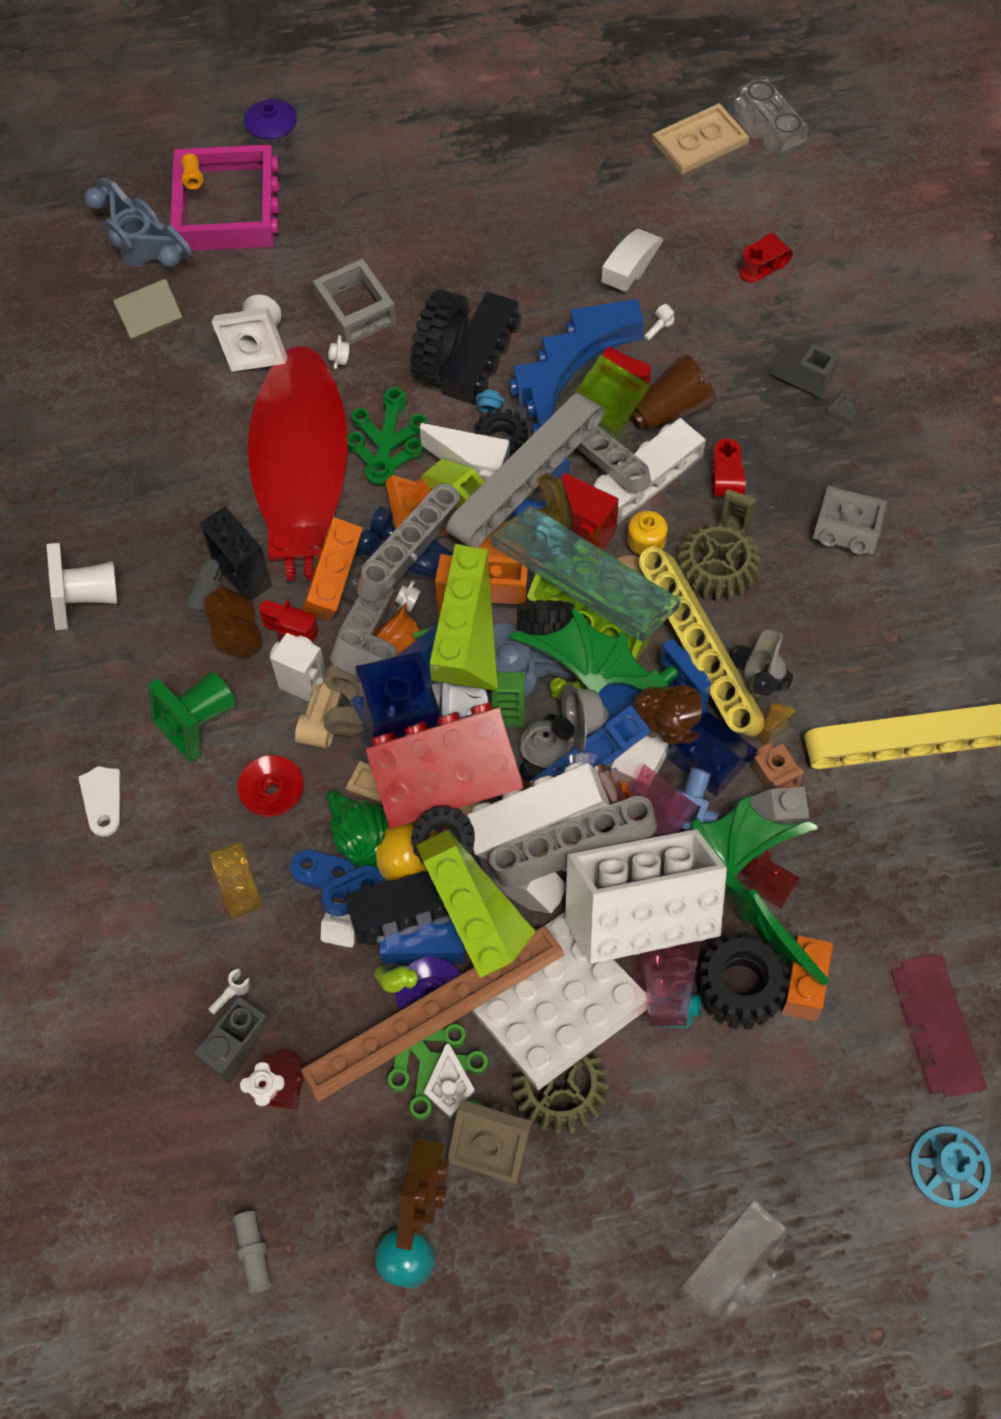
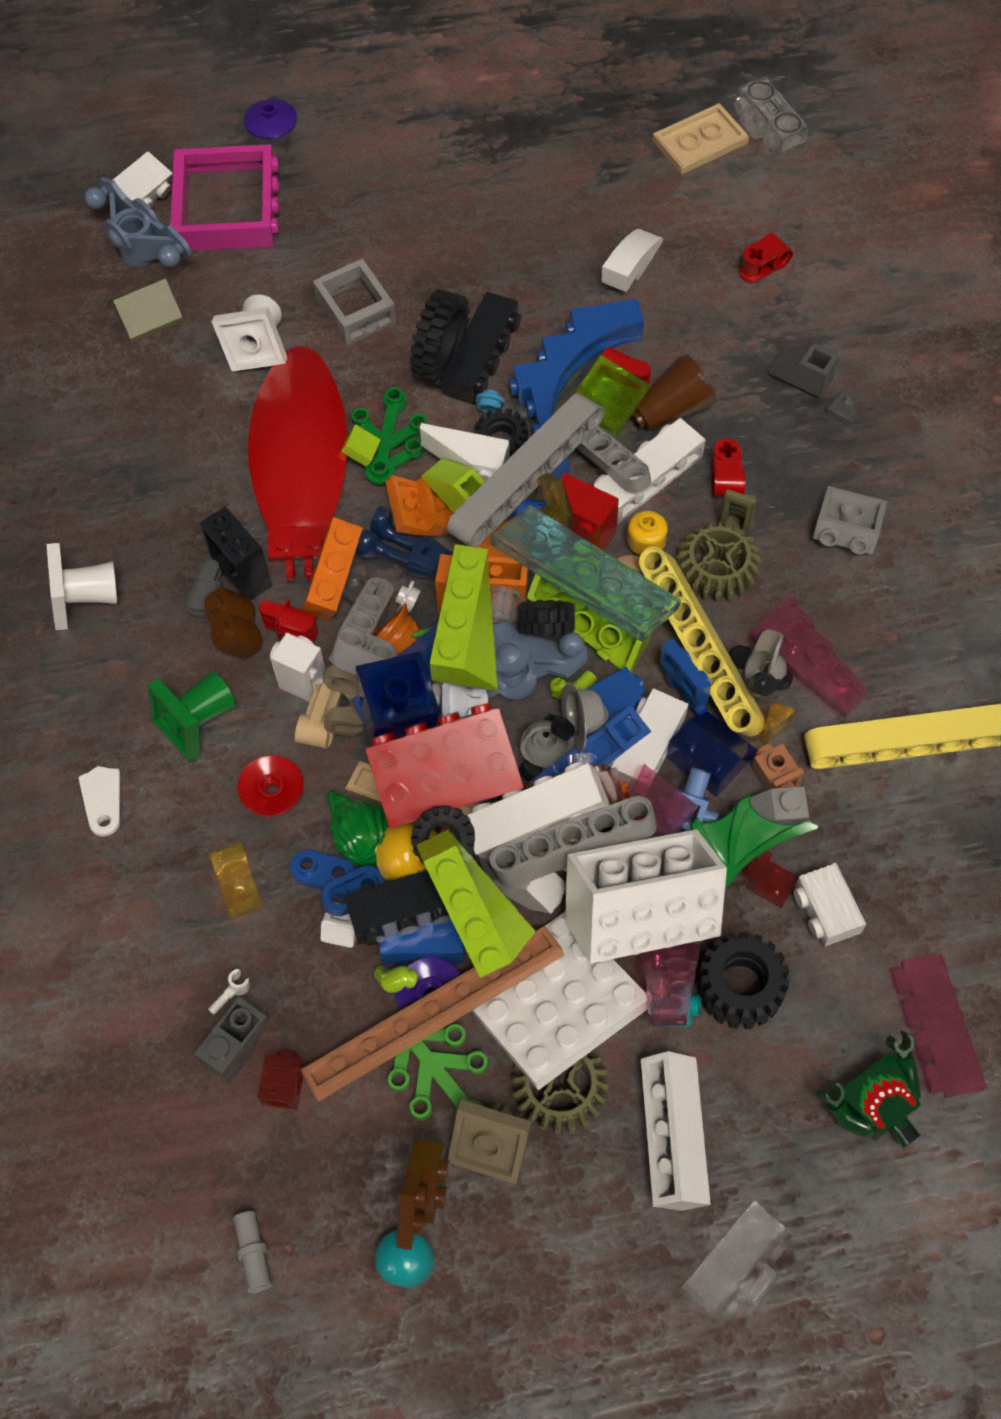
light orange pin [181,153,204,190] -> none
white plate [240,1062,285,1107] -> none
white plate [328,335,349,370] -> none
light grey beam [357,484,459,602] -> none
white piece [424,1044,475,1119] -> none
bright green slope [492,672,525,727] -> none
green animal [509,609,679,694] -> none
reddish brown hair [631,685,702,745] -> none
white hand [644,304,674,341] -> none
green animal [725,868,830,986] -> none
orange brick [781,935,833,1022] -> none
medium azure wheel [910,1126,991,1208] -> none
none -> white brick [113,151,173,208]
none -> lime tile [341,424,381,467]
none -> clear piece [490,586,528,627]
none -> white brick [641,1051,711,1211]
none -> clear pink wing [749,594,868,718]
none -> white brick [793,863,866,947]
none -> dark green torso [816,1030,921,1148]

